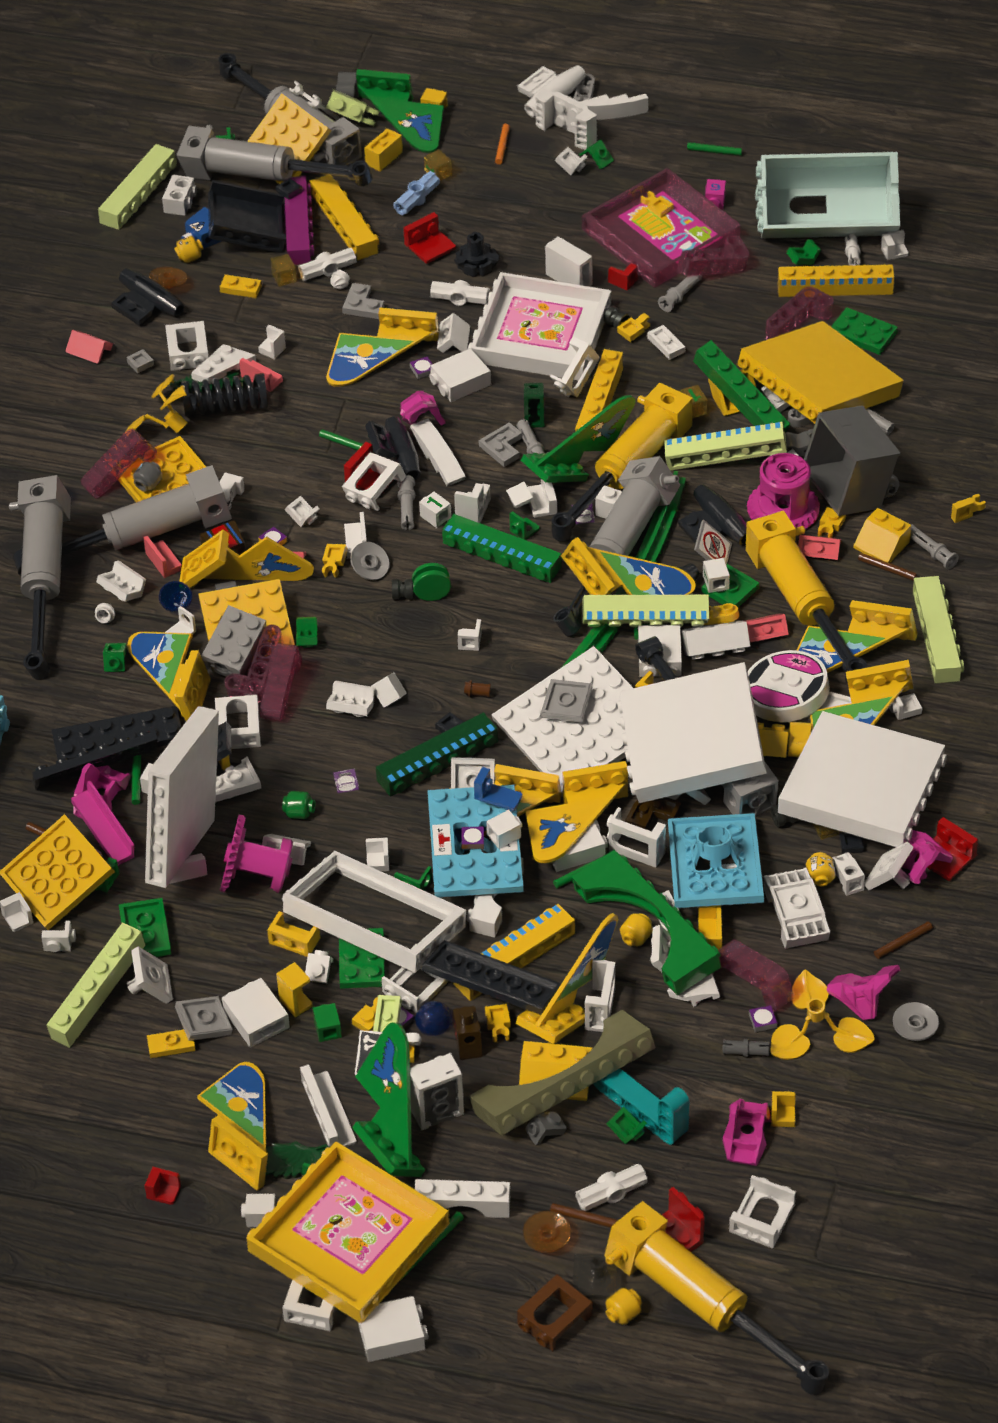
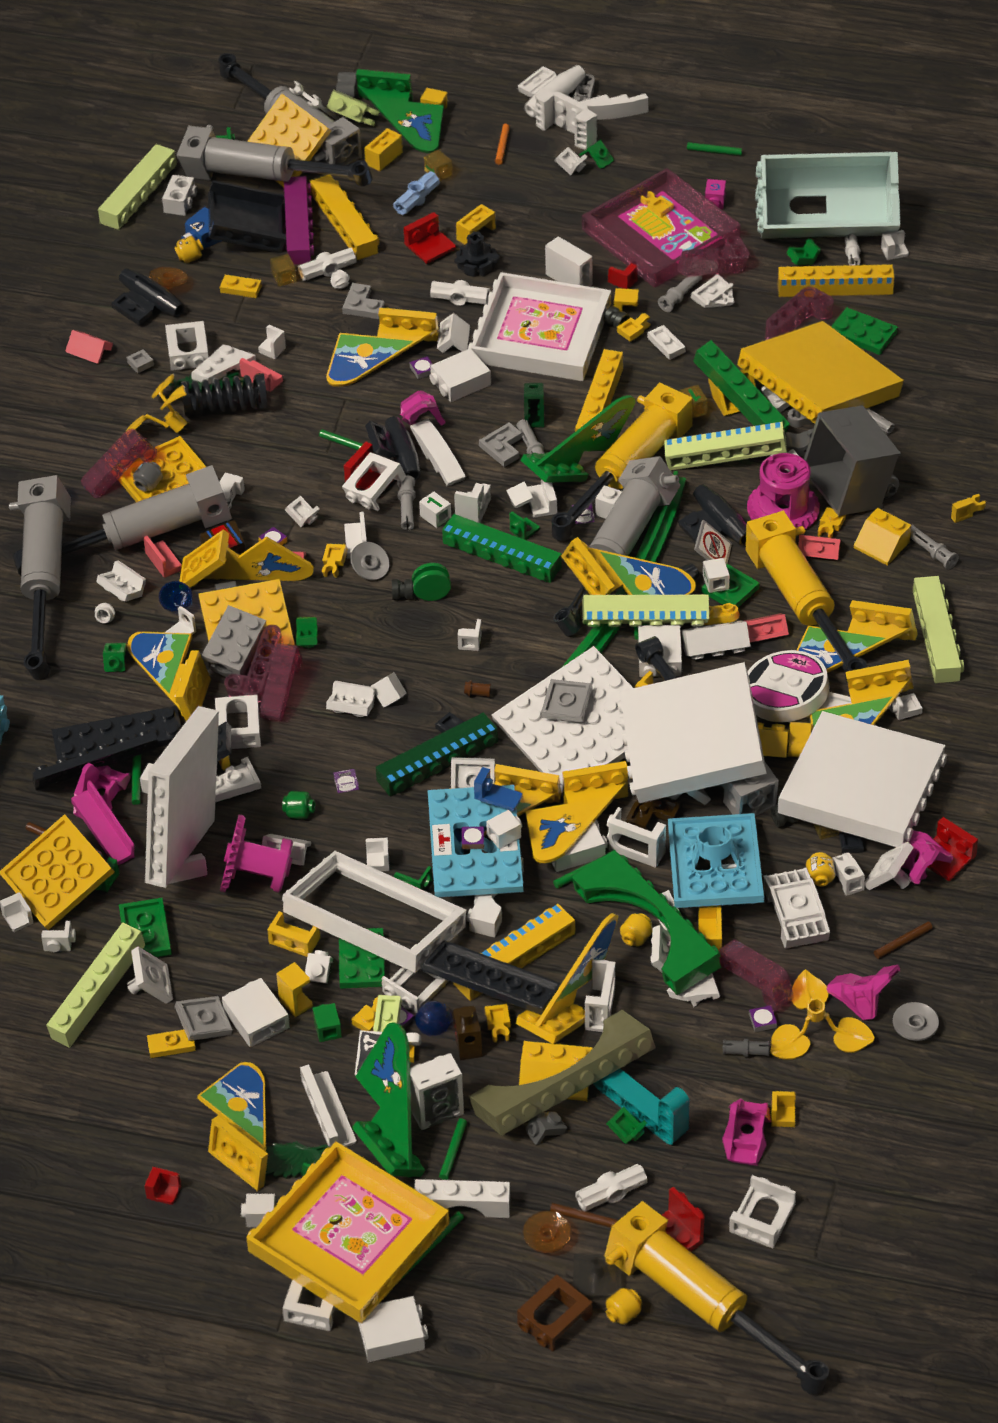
black tile [276,178,302,200] -> none
white panel [550,337,600,397] -> none
reddish brown bar [858,552,917,581] -> none
none -> green bar [439,1118,467,1180]
none -> yellow panel [456,204,496,244]
none -> yellow panel [614,288,639,312]
none -> white slope [691,274,734,308]

